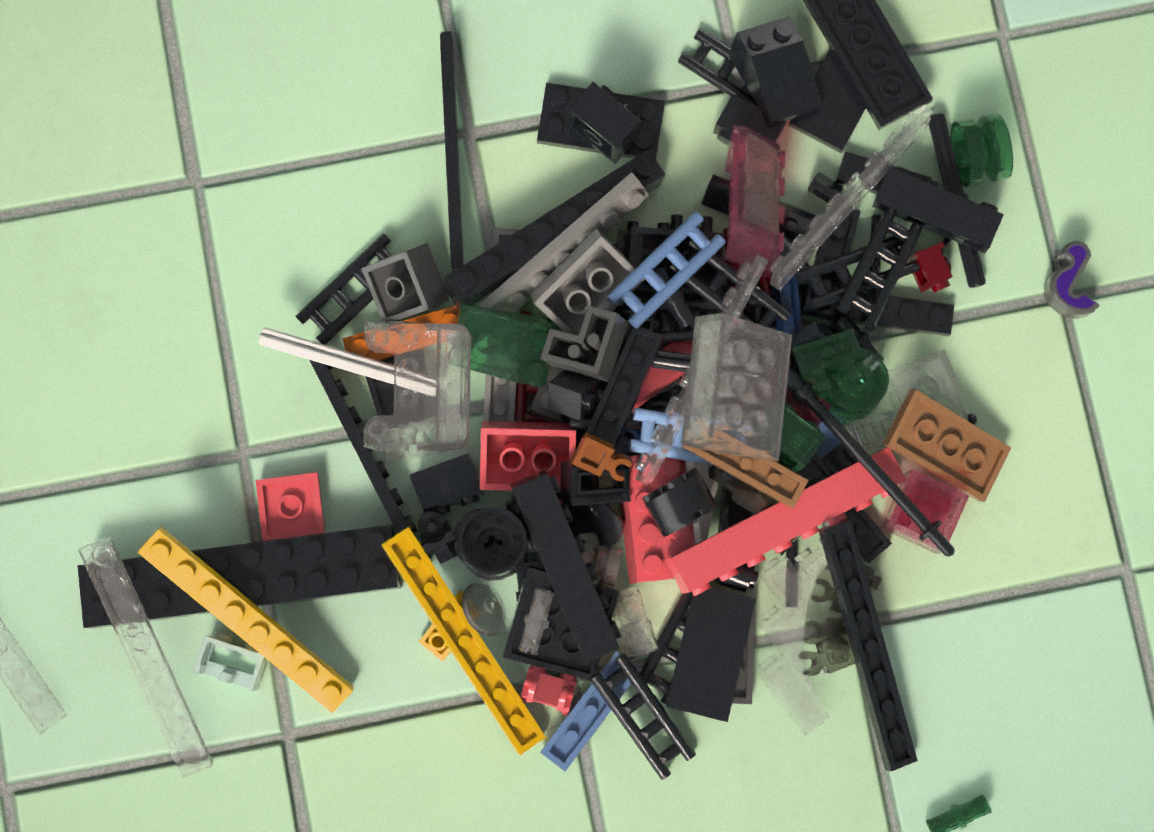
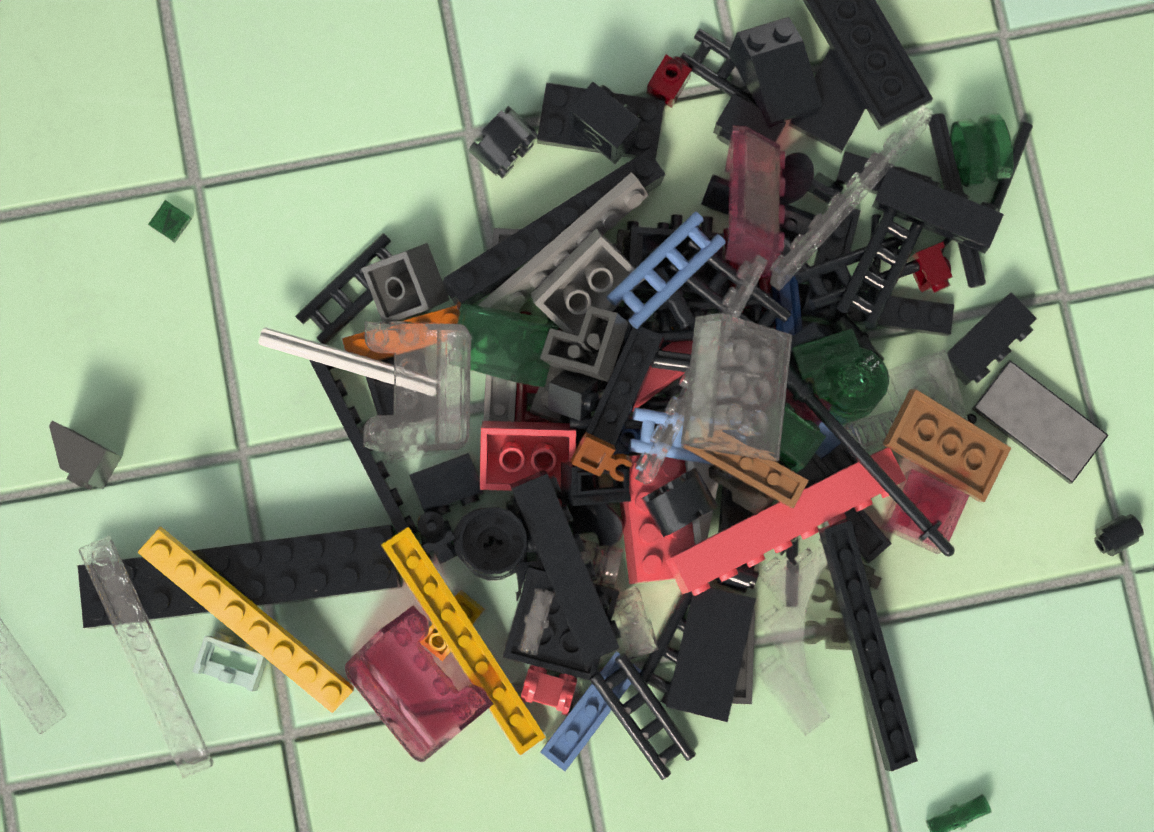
coral plate [256,472,326,541] -> none
black tile [440,31,464,272] -> none
clear piece [462,583,506,636] -> none
clear smoke plate [798,633,855,676] -> none
dark grey animal [1043,241,1100,319] -> none
none -> dark grey slope [49,420,122,490]
none -> clear green tile [148,200,192,243]
none -> clear pink windscreen [345,605,493,762]
none -> black brick [469,106,538,179]
none -> dark red brick [646,54,692,108]
none -> black piece [770,152,814,204]
none -> black brick [940,292,1037,385]
none -> flat silver tile [972,360,1108,484]
none -> black bar [990,122,1033,212]
none -> black brick [1094,514,1144,556]

